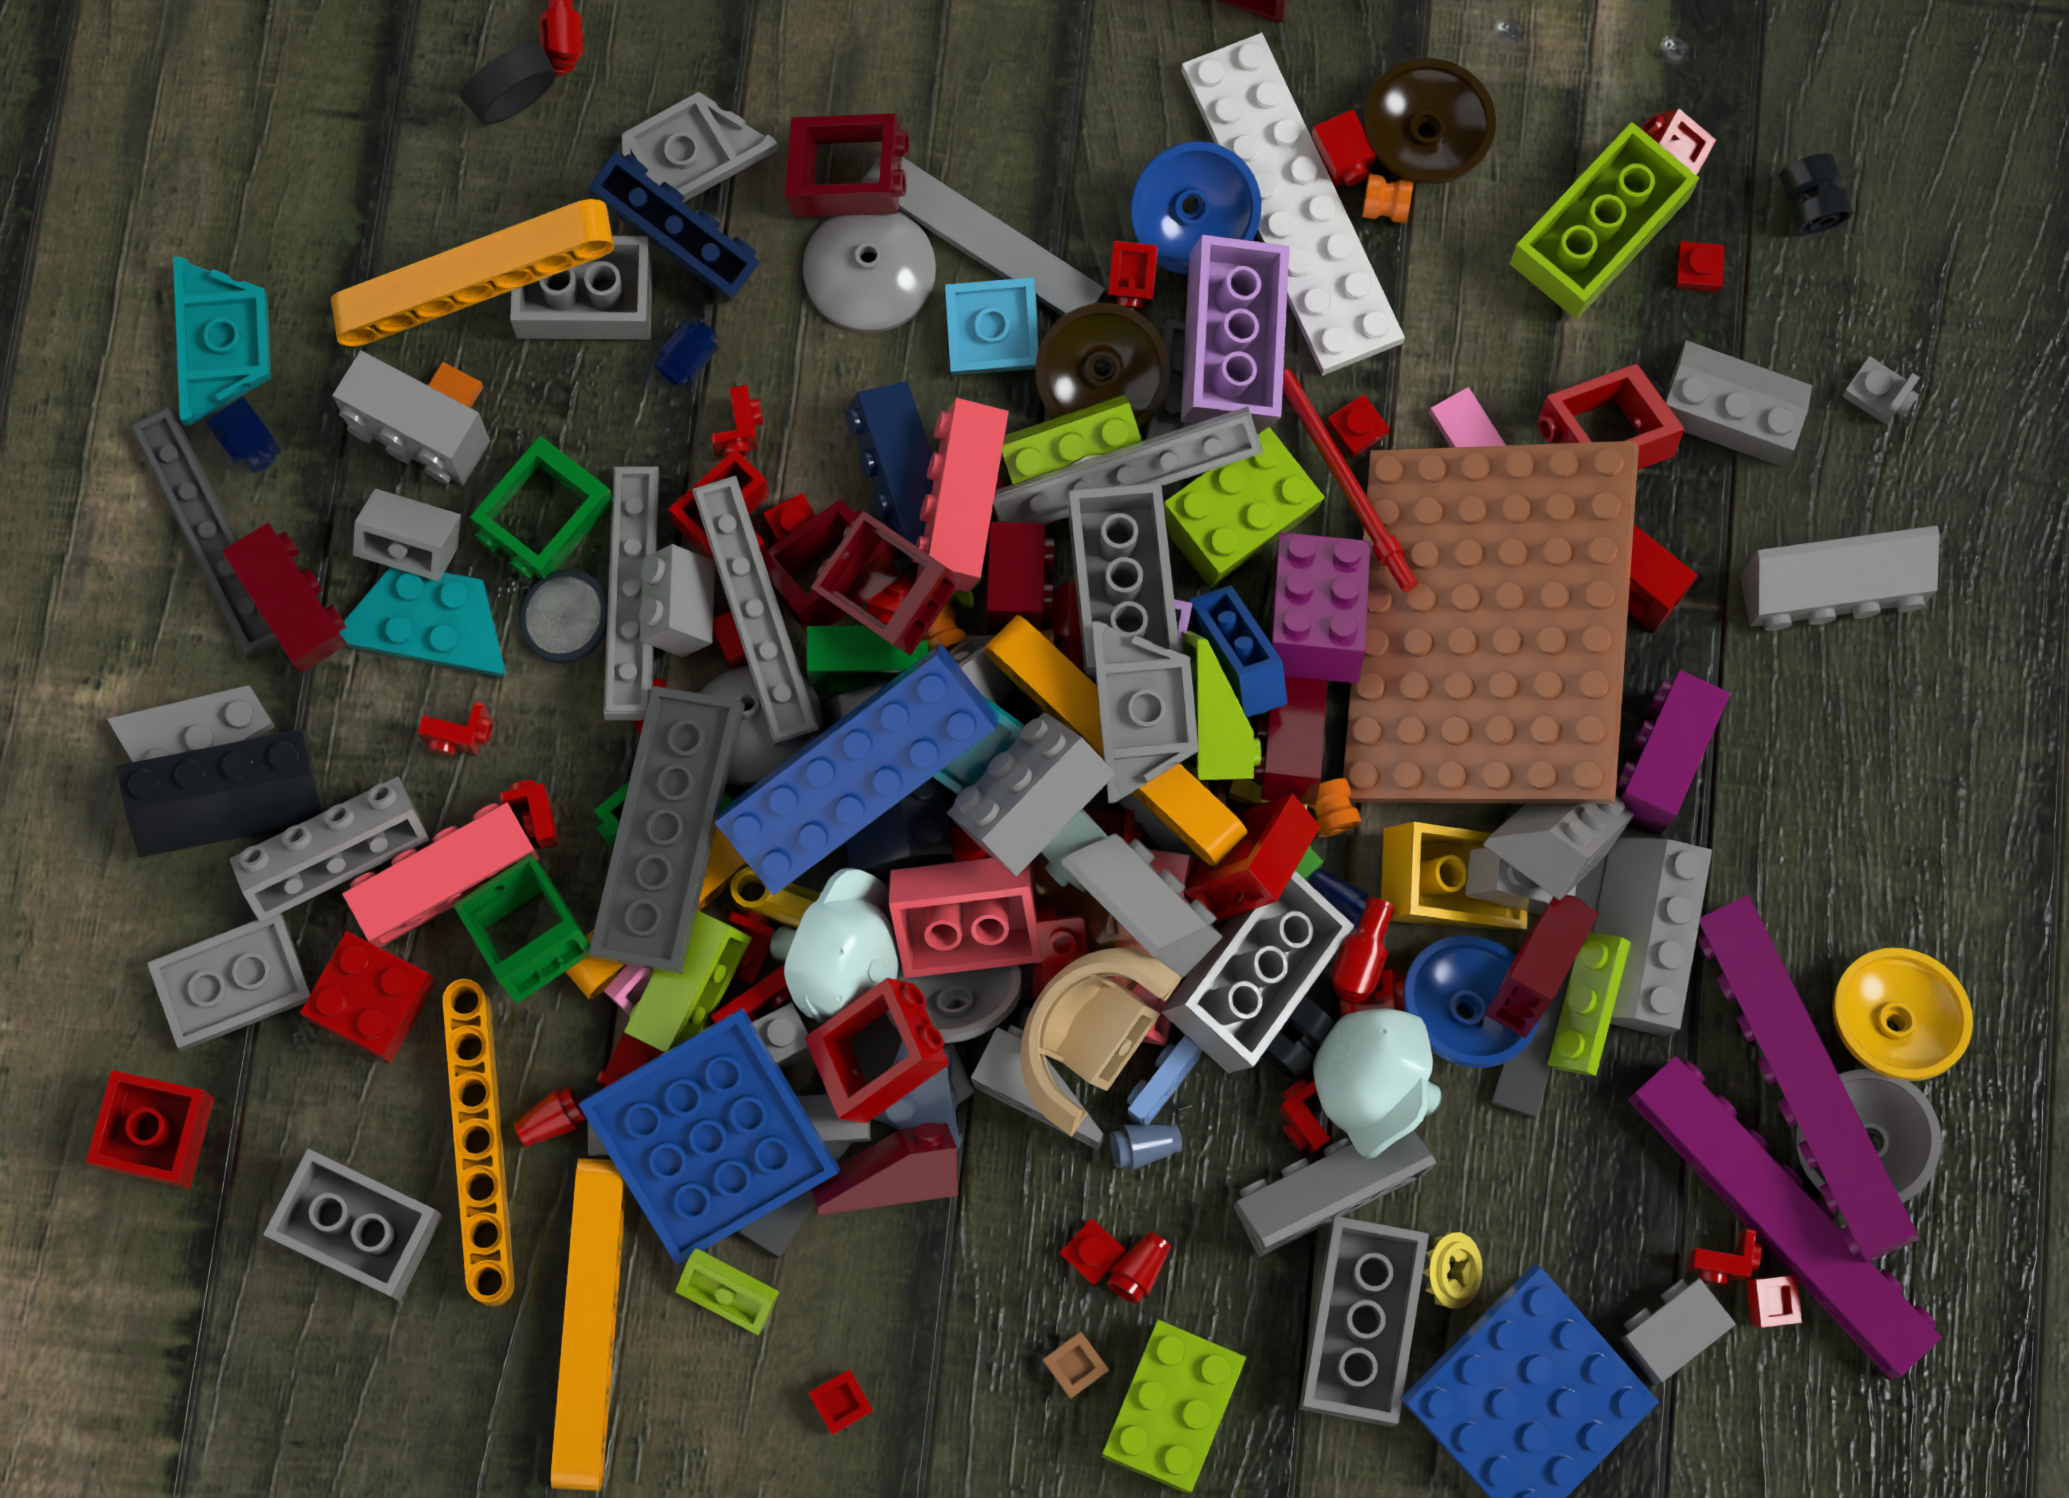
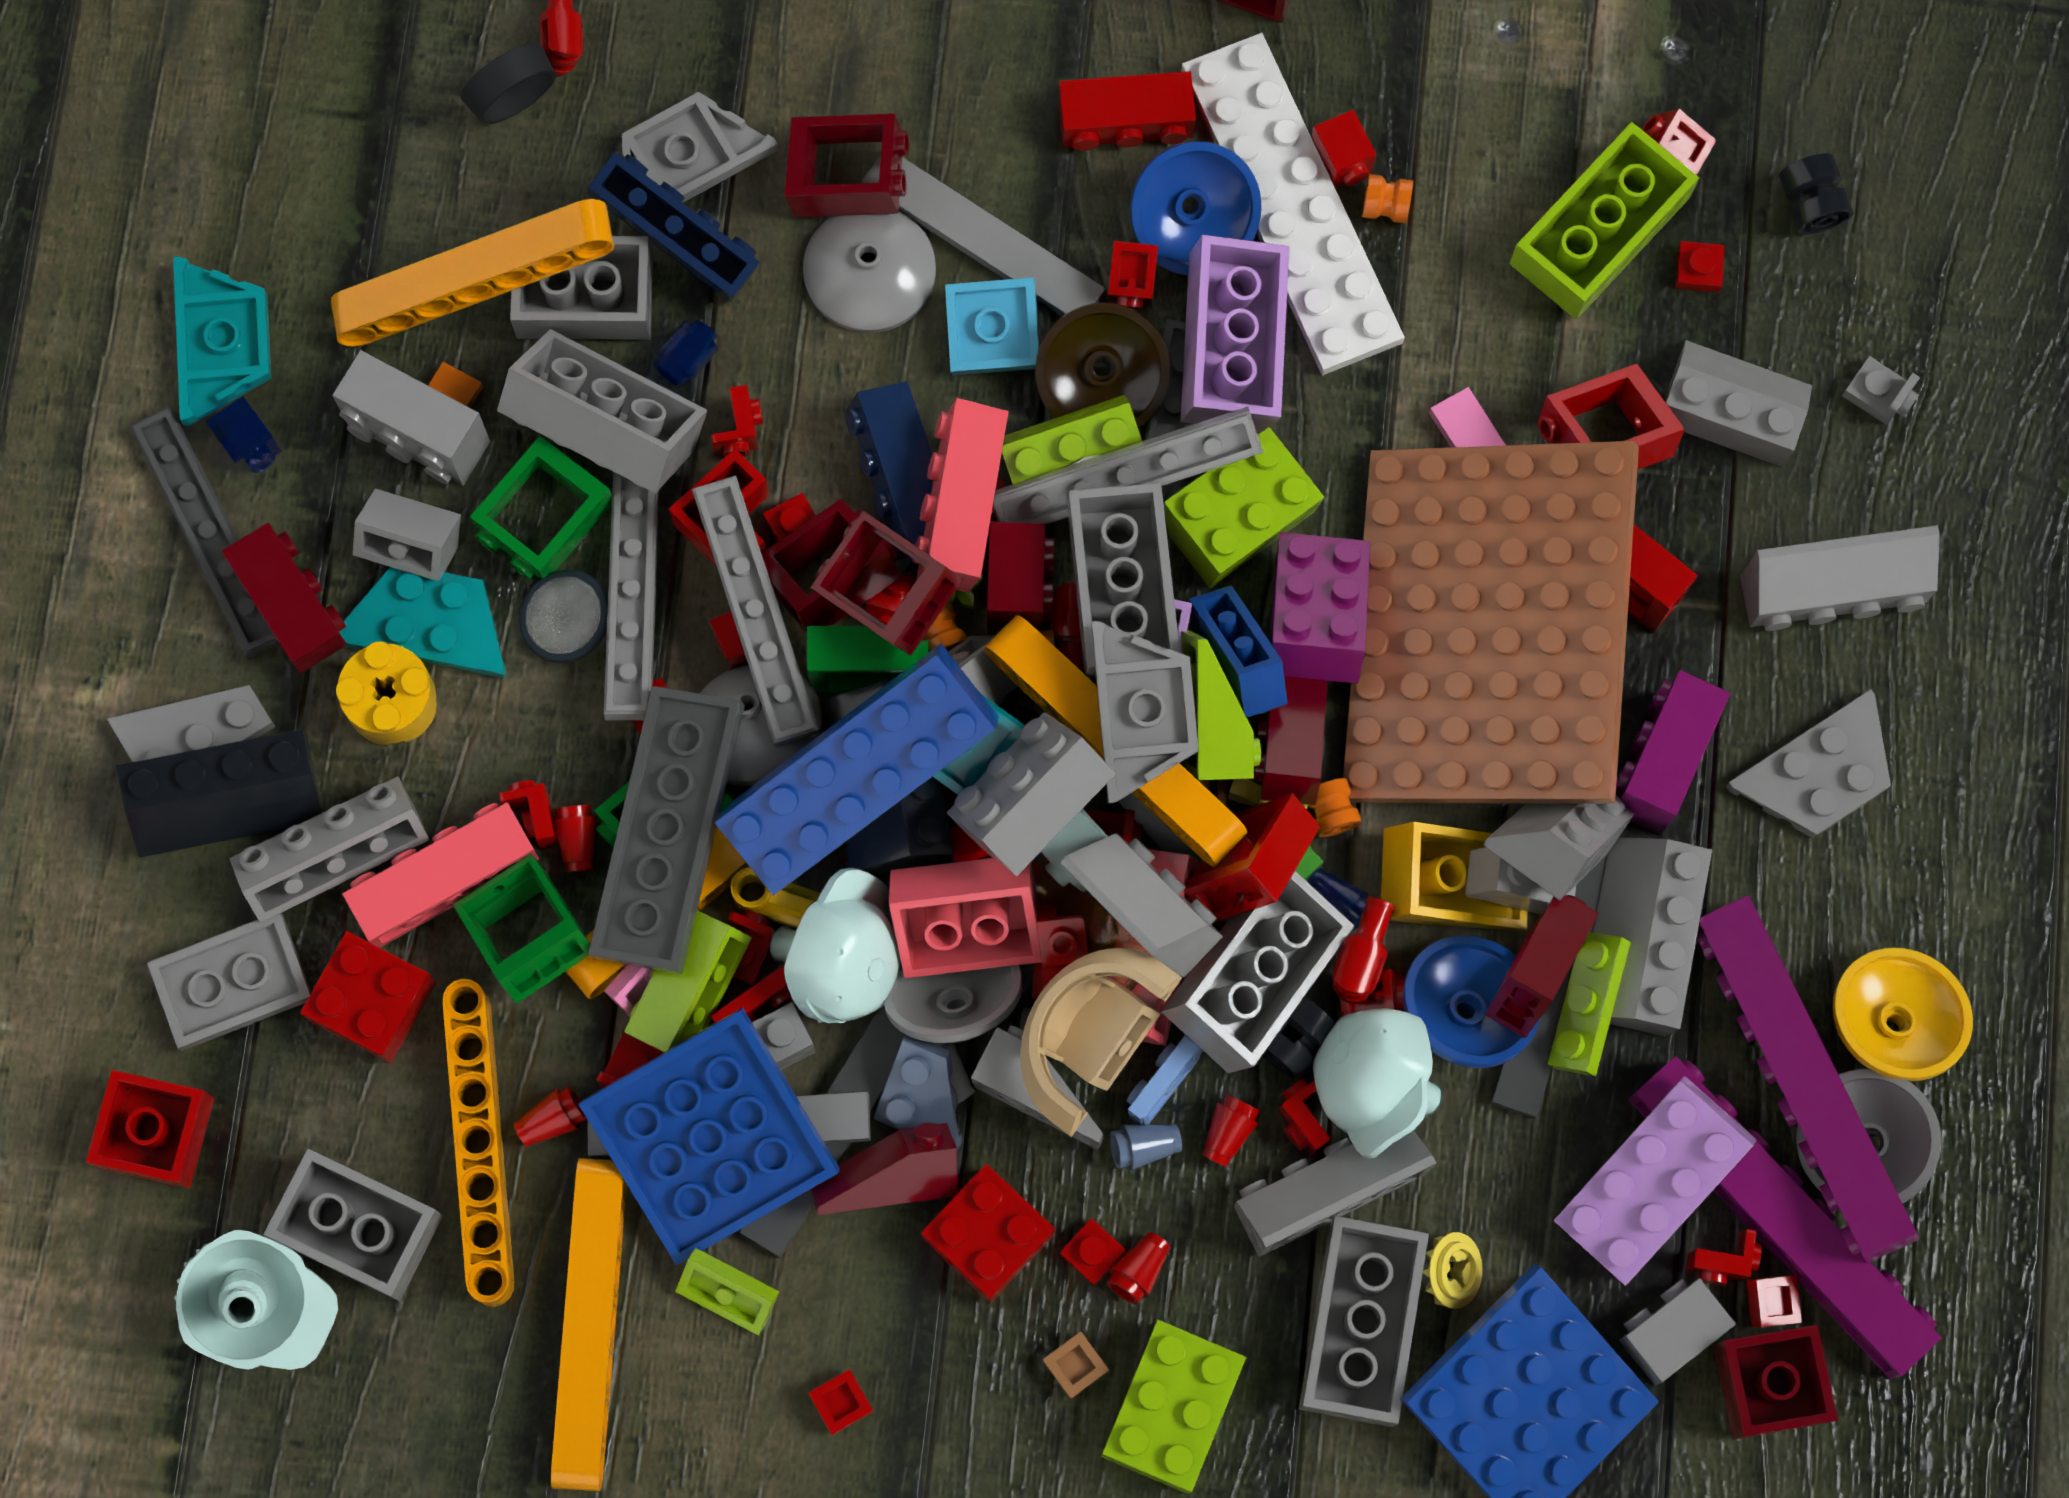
red bracket [417,701,493,757] -> none
light grey brick [639,544,715,657] -> none
red window [805,978,950,1123] -> none
red bar [1282,368,1418,592] -> none
red plate [1326,394,1390,458] -> none
dark brown dish [1363,58,1496,184] -> none
none -> light aqua piece [174,1230,338,1370]
none -> yellow brick [336,642,437,745]
none -> light grey brick [497,329,708,493]
none -> red cone [552,805,597,873]
none -> red brick [921,1163,1056,1303]
none -> red brick [1058,71,1196,151]
none -> red cone [1202,1093,1260,1167]
none -> lavender brick [1554,1076,1757,1286]
none -> dark red brick [1713,1325,1838,1440]
none -> light grey wing [1726,689,1891,838]

